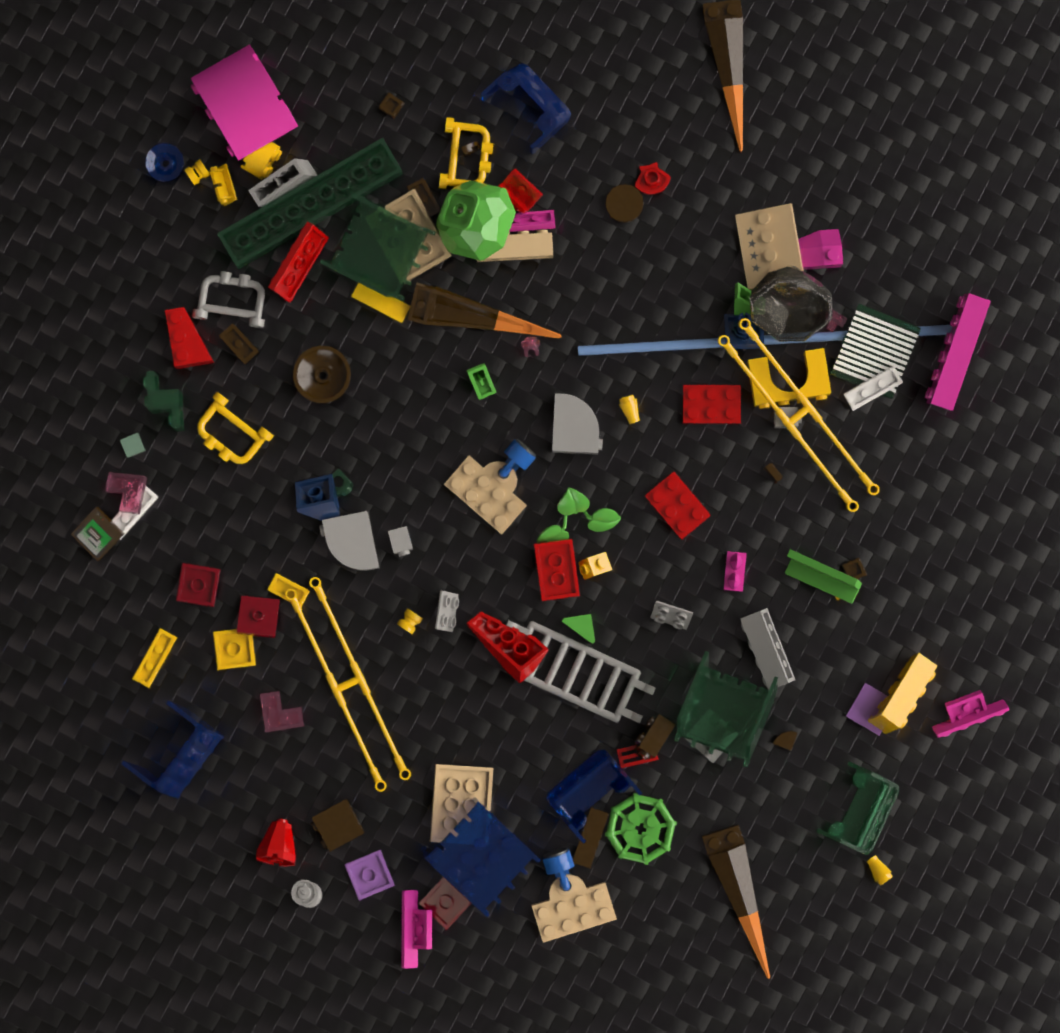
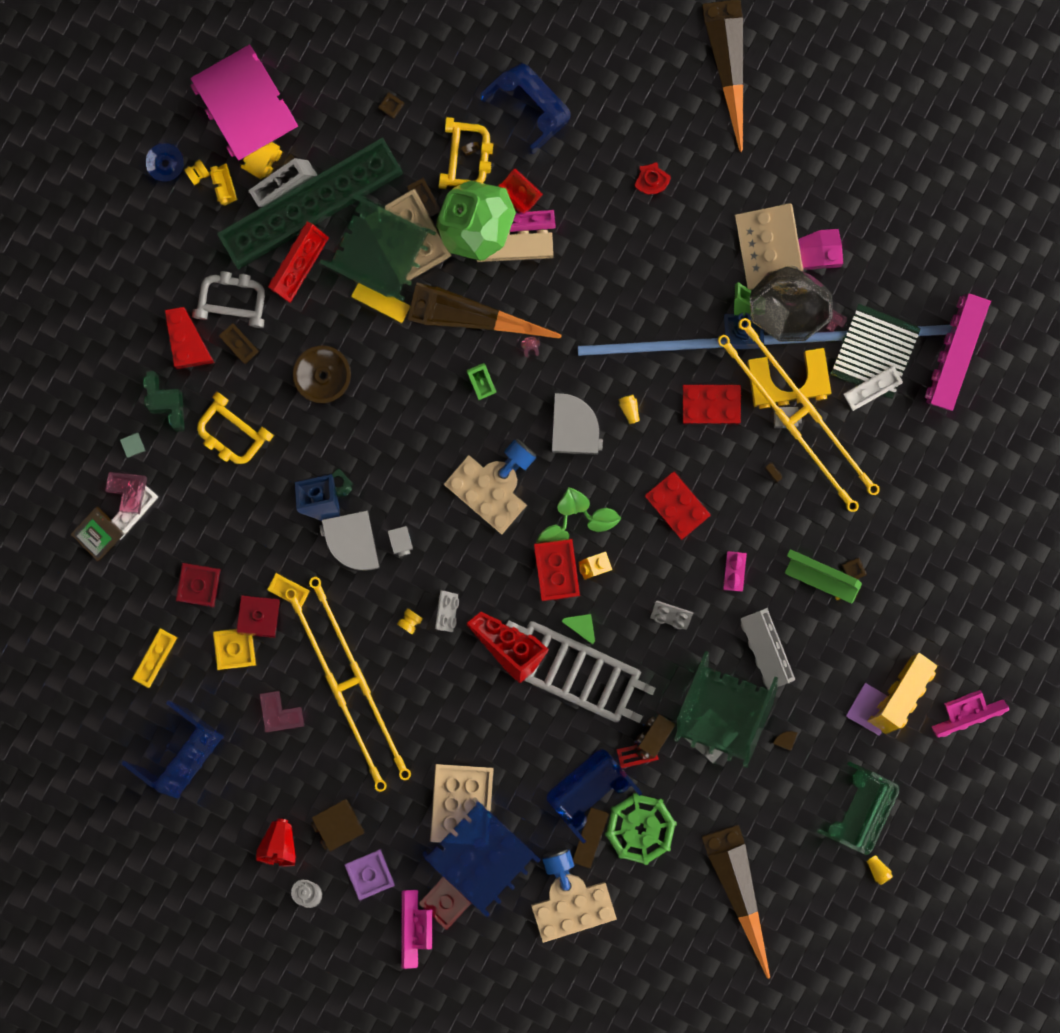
dark brown tile [605,184,644,223] -> none

